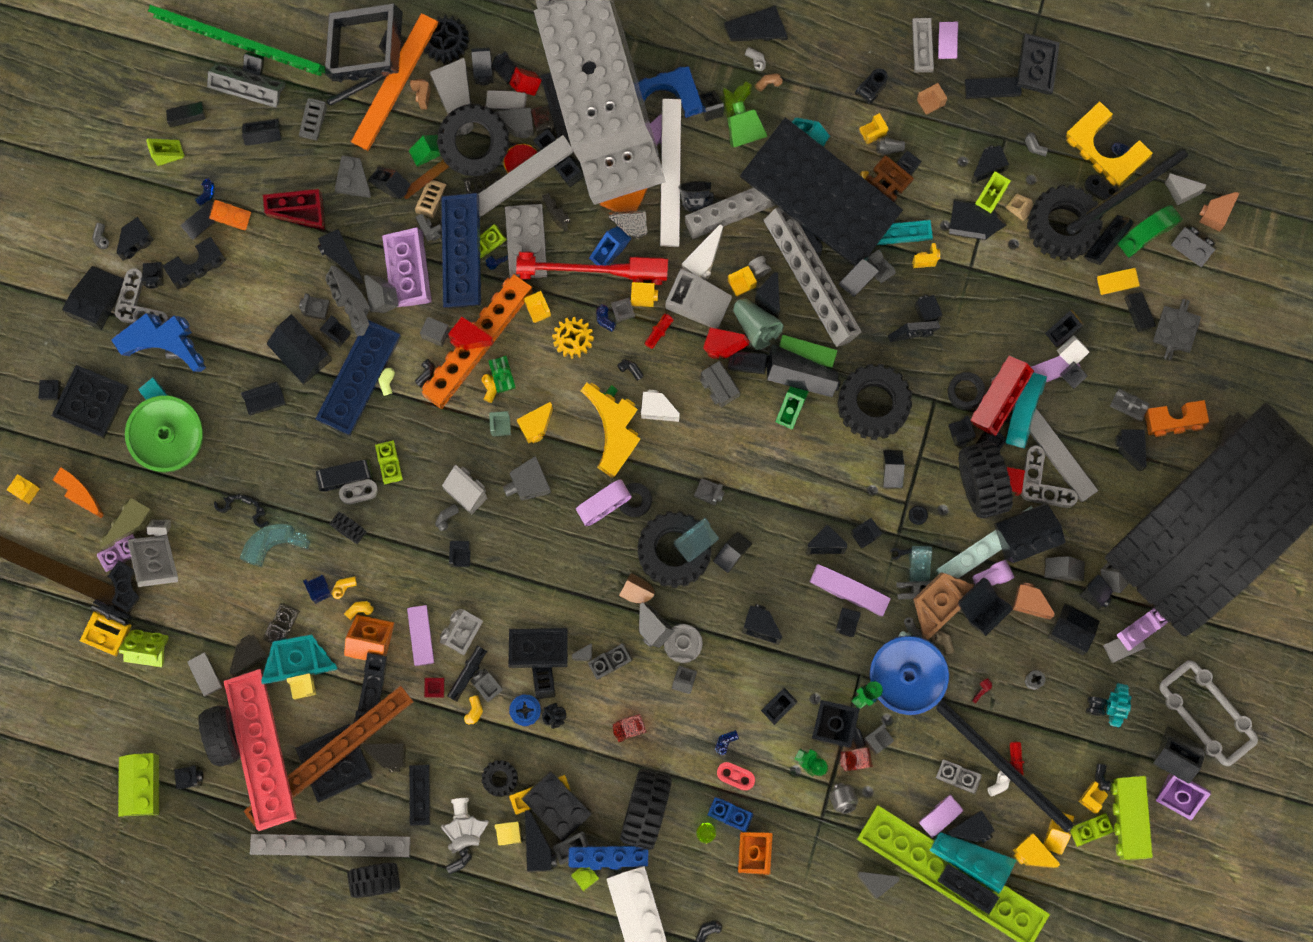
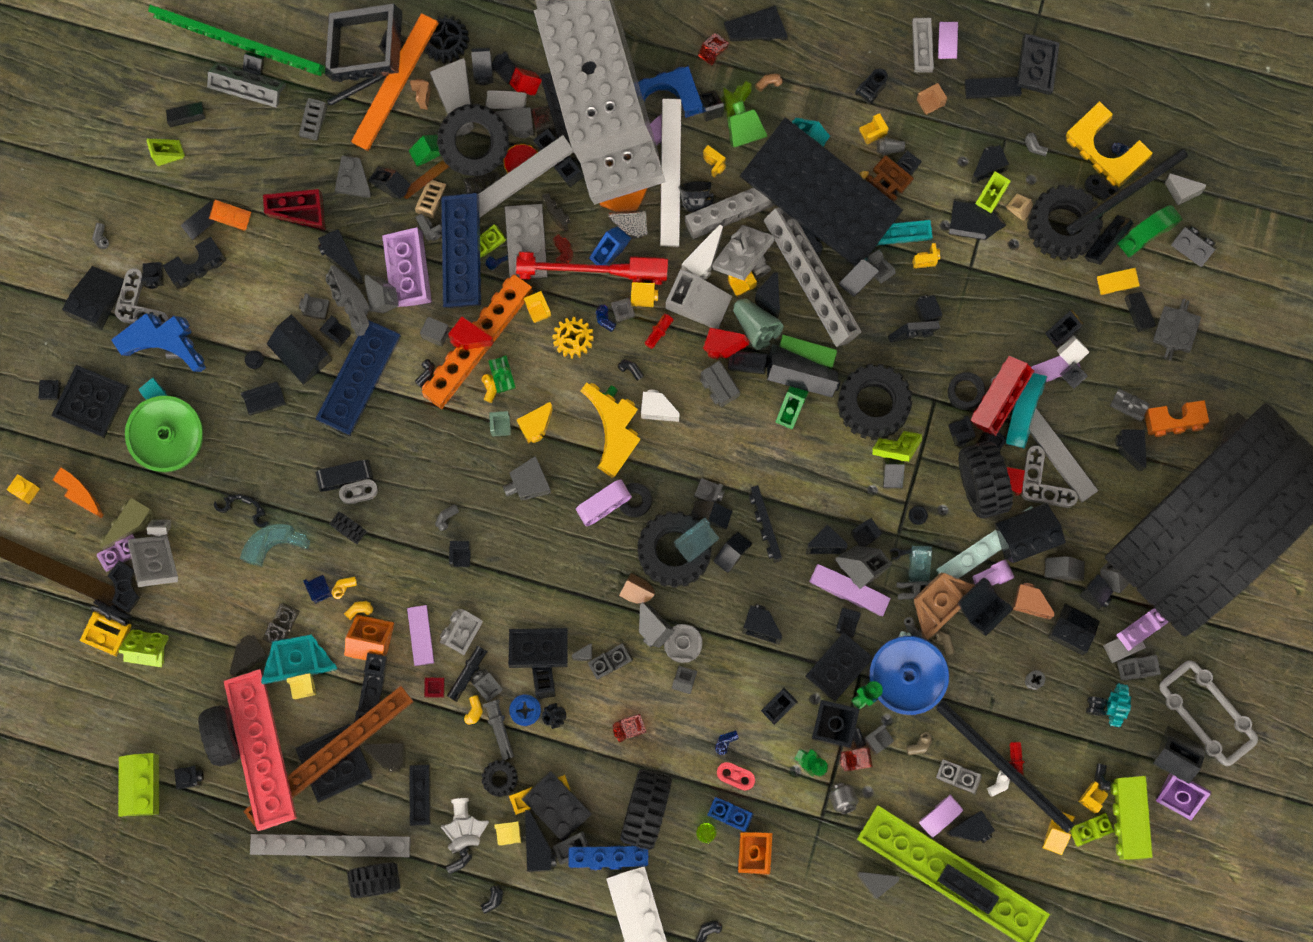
black slope [116,217,154,261] -> none
light grey tile [187,653,223,697] -> none
clear blue arm [195,179,215,206] -> none
black slope [242,119,281,146] -> none
lime slope [375,440,403,485] -> none
yellowish green arm [379,368,395,396] -> none
light grey slope [442,465,487,515] -> none
lime plate [571,867,599,891] -> none
light grey arm [745,47,766,71] -> none
teal wing [929,832,1017,894] -> none
dark red hand [972,678,992,704] -> none
yellow slope [1013,834,1060,868] -> none
nougat slope [1199,192,1239,231] -> none
none -> black plate [245,350,264,369]
none -> black arm [480,885,504,914]
none -> dark grey pin [483,700,515,761]
none -> clear red bracket [553,234,573,263]
none -> black slope [691,500,732,530]
none -> clear red bracket [698,33,729,66]
none -> yellow bracket [703,145,726,178]
none -> light grey plate [712,225,774,280]
none -> black plate [748,485,782,563]
none -> black plate [805,632,873,703]
none -> dark grey slope [835,545,892,589]
none -> lime plate [872,431,922,462]
none -> dark tan arm [906,732,932,756]
none -> dark grey slope [1117,655,1161,681]

